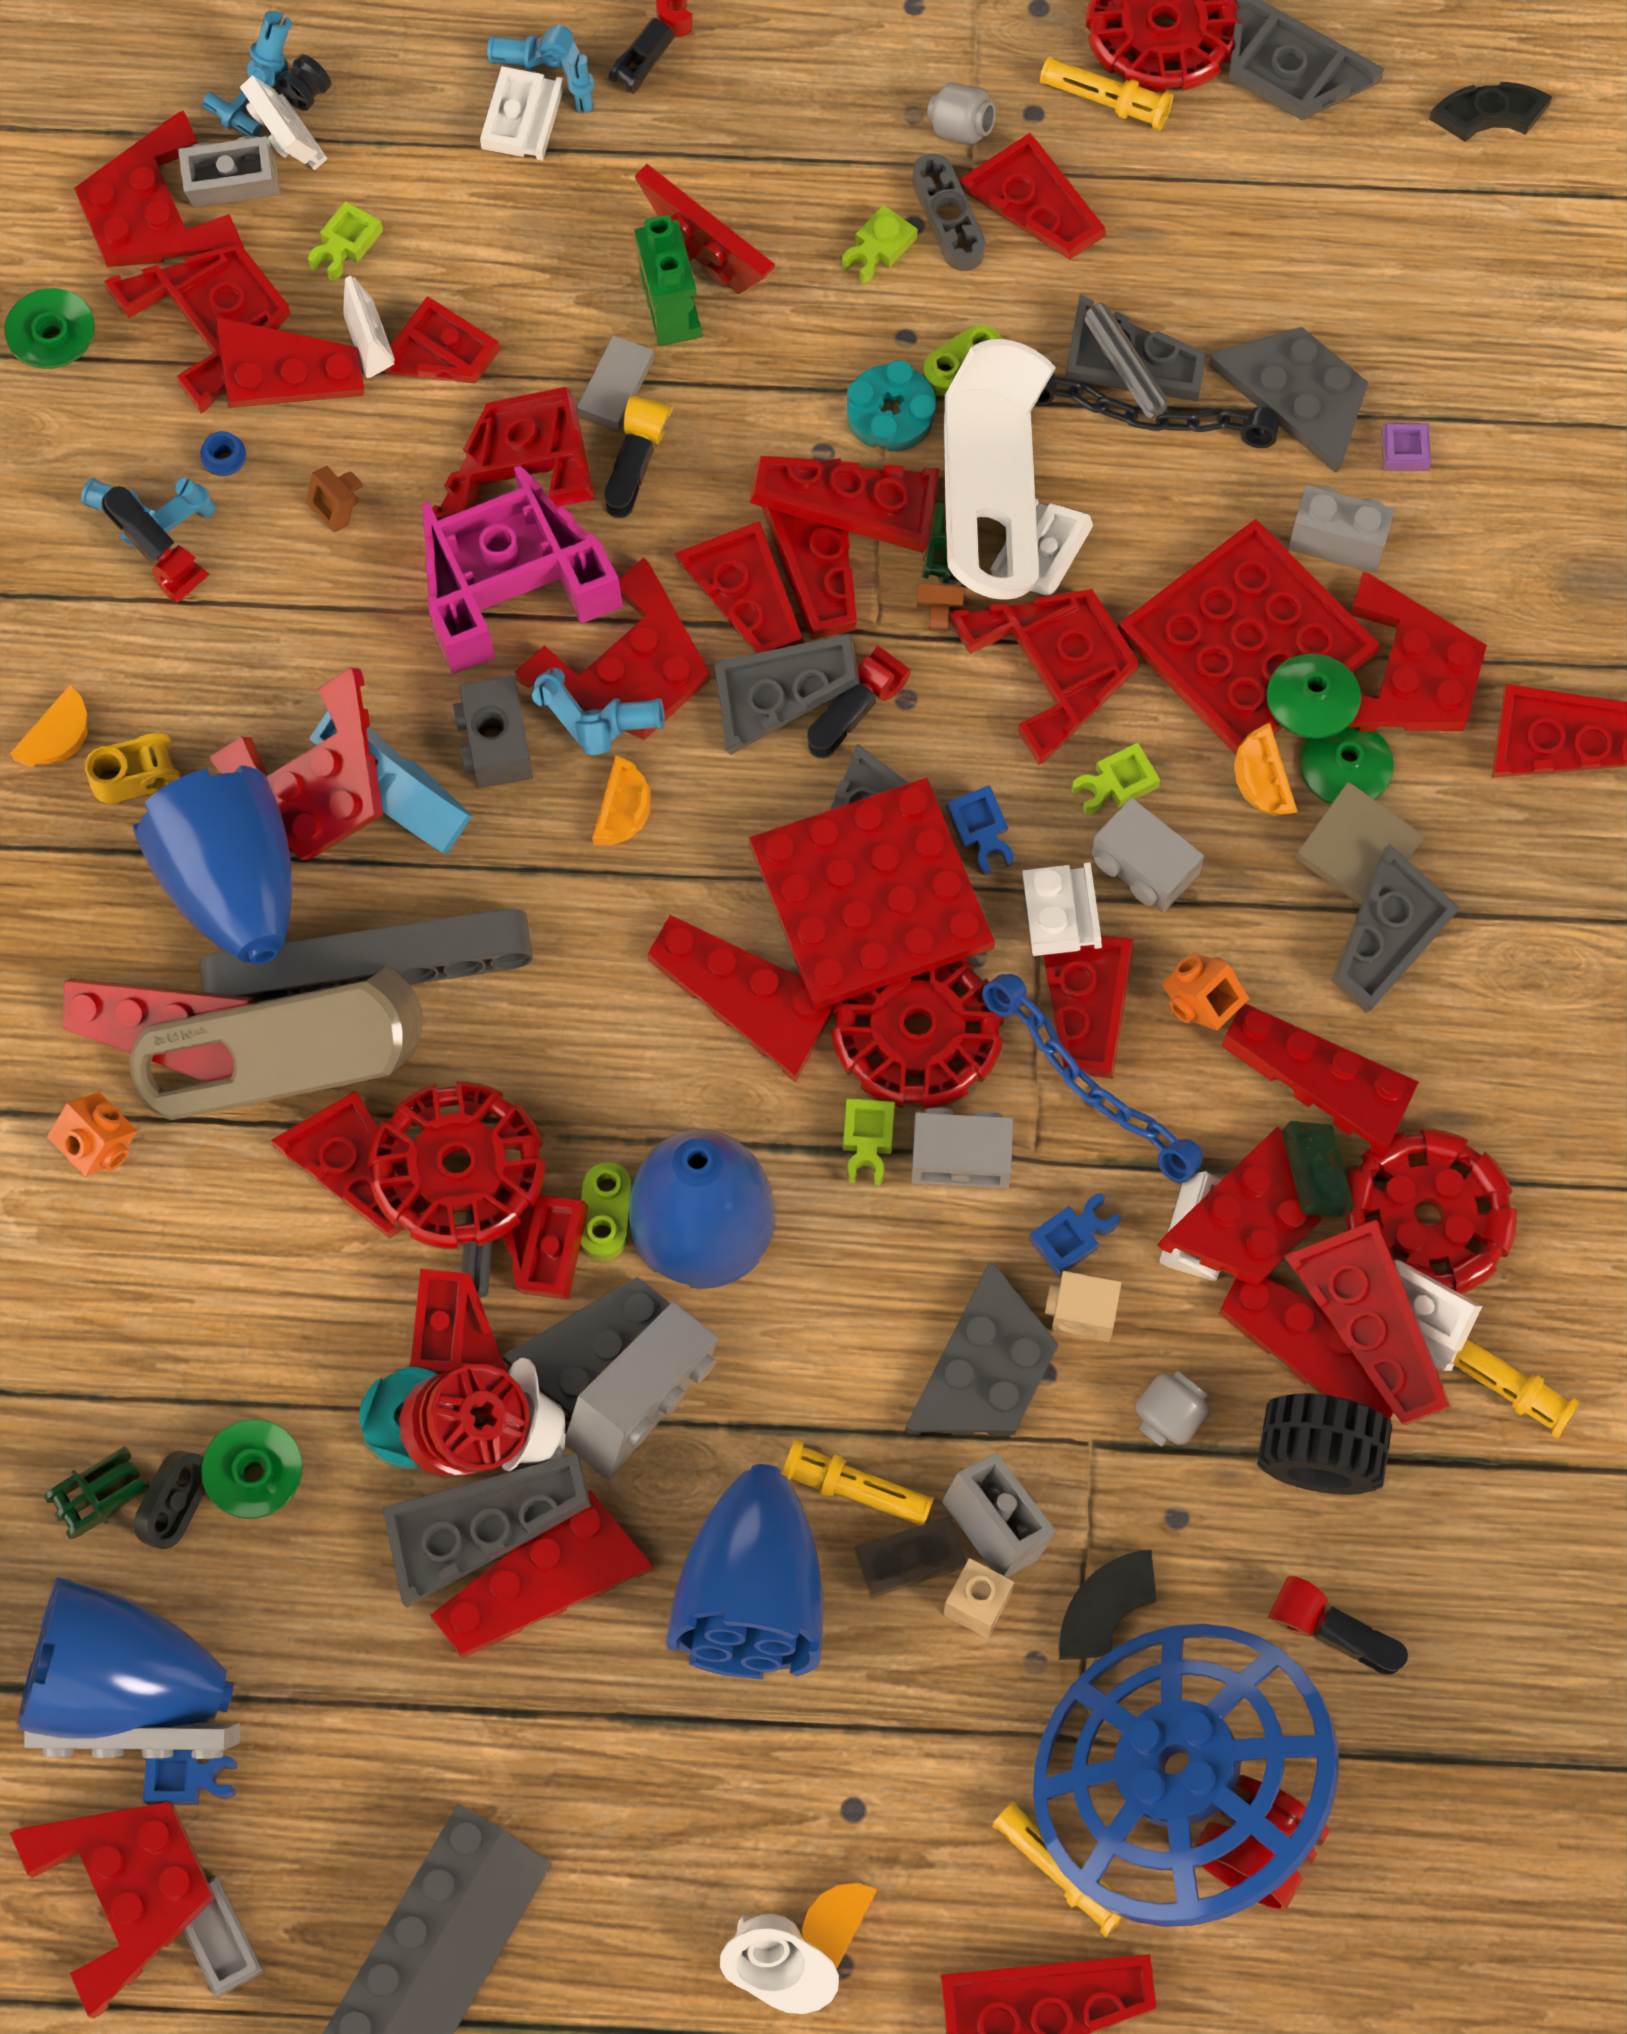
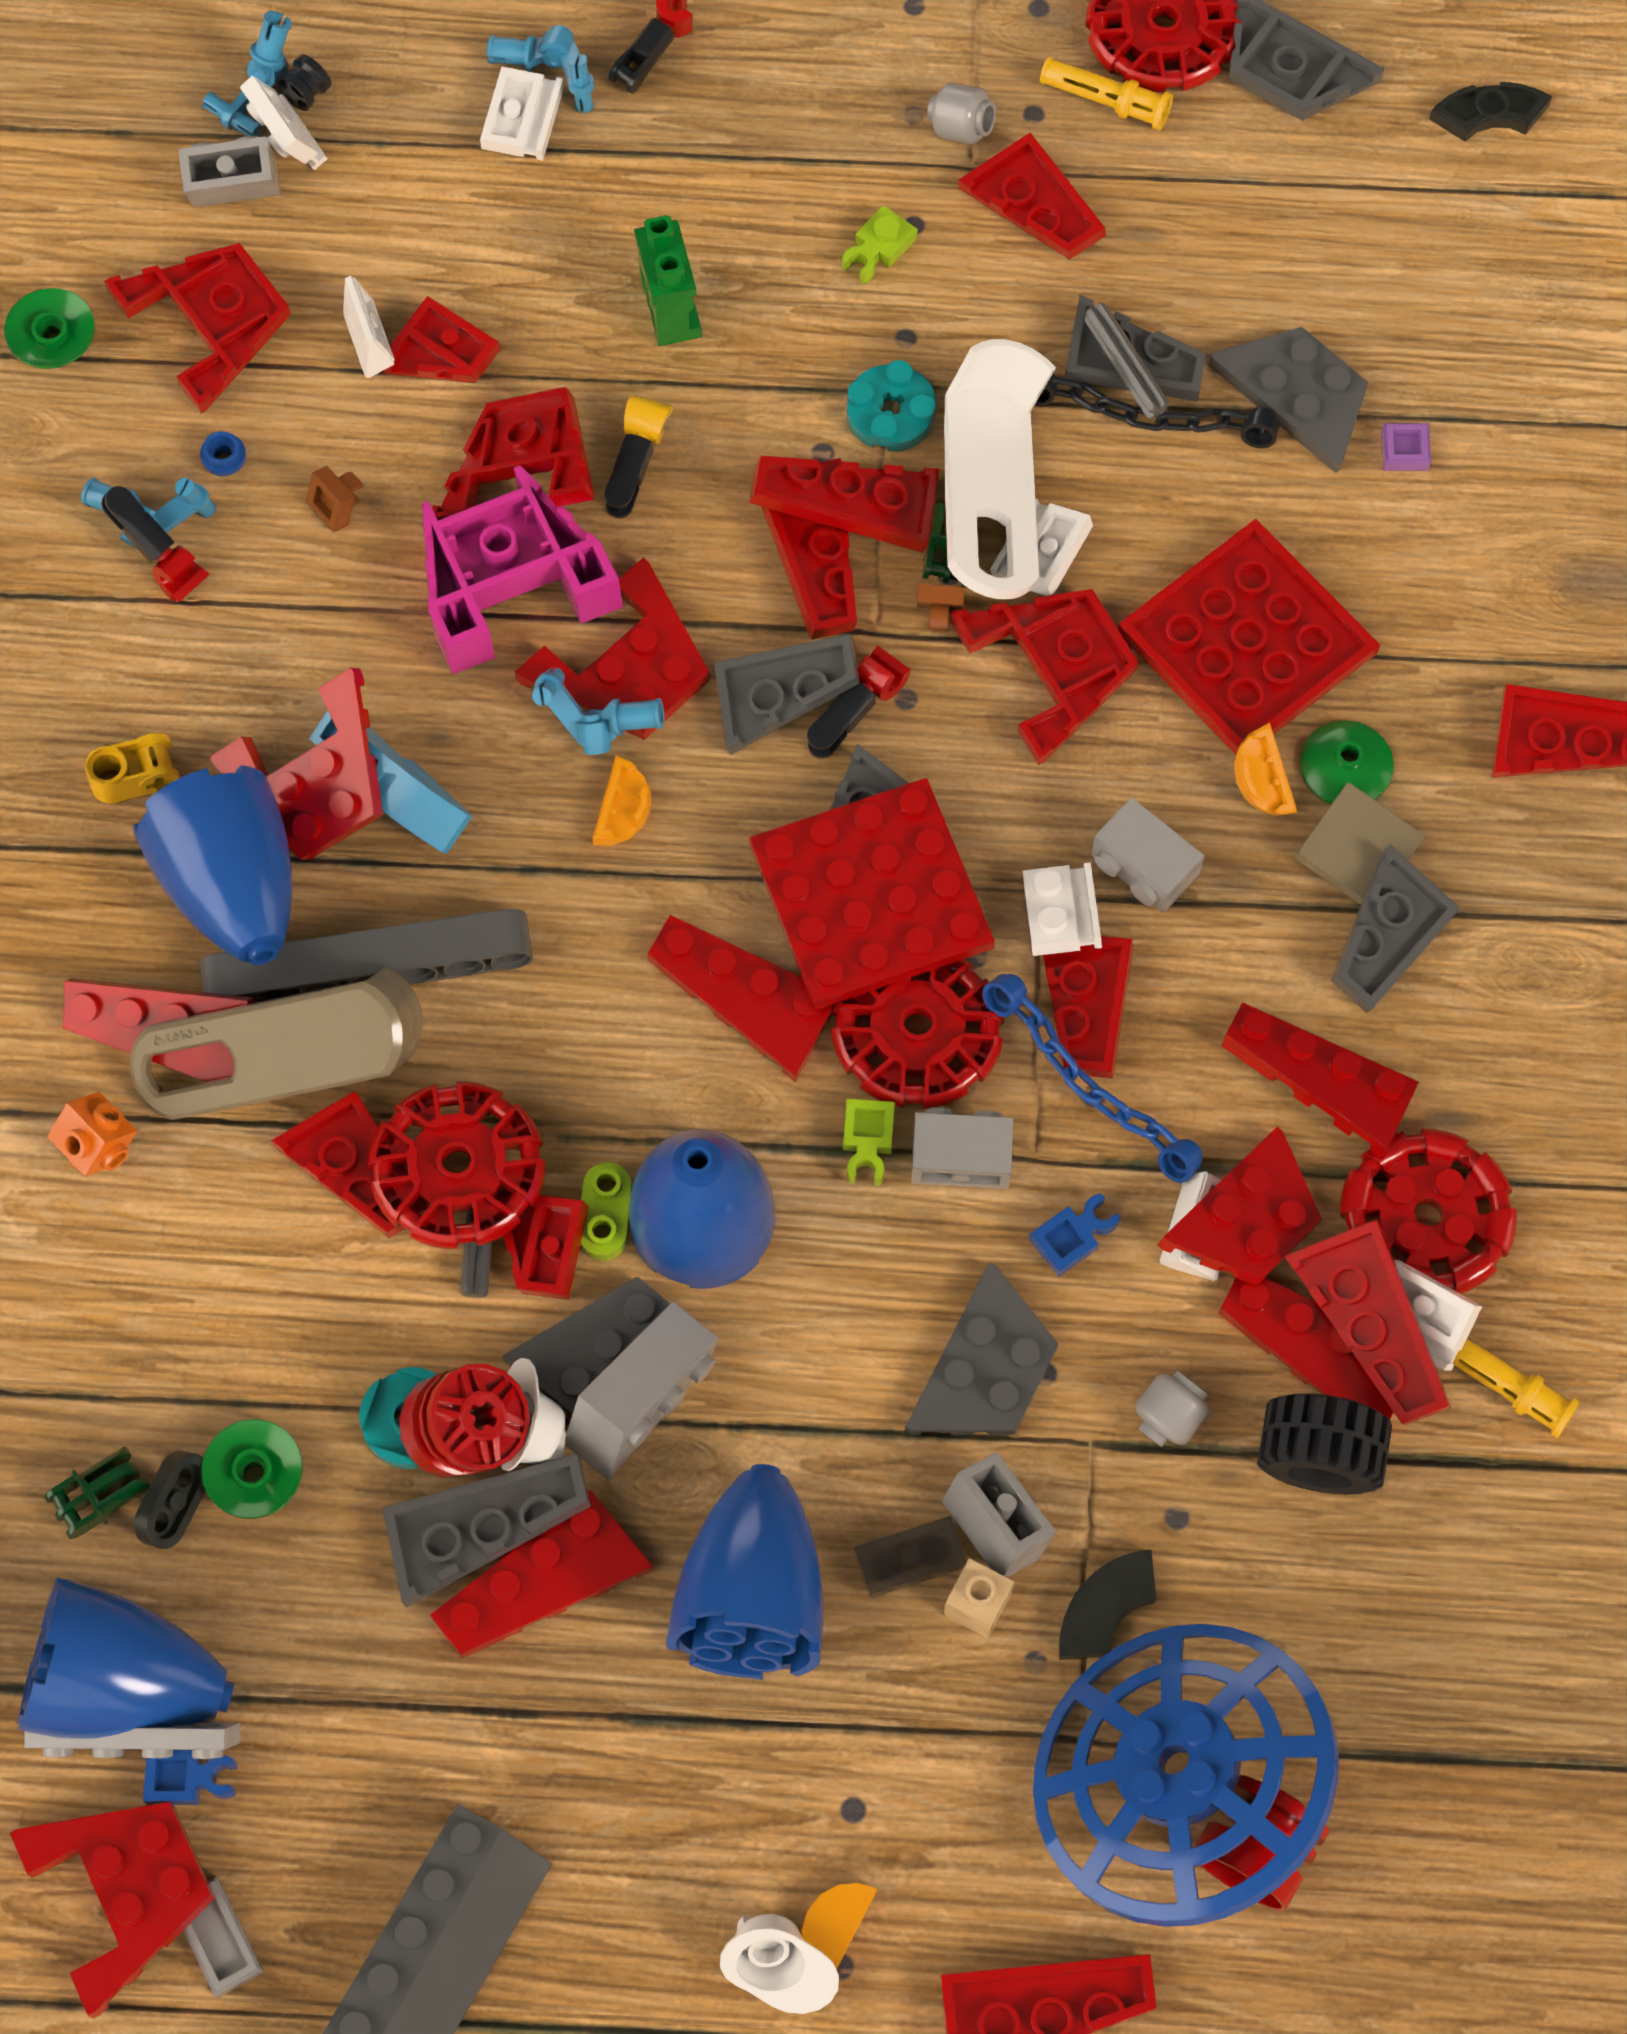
light orange tile [10,685,88,767] -> none
red wing [74,110,244,267] -> none
red wing [216,317,364,408] -> none
lime plate [308,201,383,282] -> none
red wing [410,1268,506,1371] -> none
dark grey brick [453,675,533,788] -> none
light grey tile [577,336,655,431] -> none
red wing [635,163,775,294] -> none
red wing [674,521,805,654] -> none
yellow pin [782,1438,935,1528] -> none
dark grey beam [913,154,985,271] -> none
lime plate [923,325,1002,397] -> none
blue plate [945,785,1014,876] -> none
yellow pin [992,1801,1131,1938] -> none
tan brick [1045,1271,1122,1343] -> none
lime plate [1071,743,1161,815] -> none
orange brick [1161,952,1250,1030] -> none
green dish [1267,654,1361,739] -> none
piece [1267,1576,1408,1675] -> none
clear green plate [1281,1121,1354,1218] -> none
light grey brick [1288,485,1395,573] -> none
red wing [1348,572,1487,732] -> none

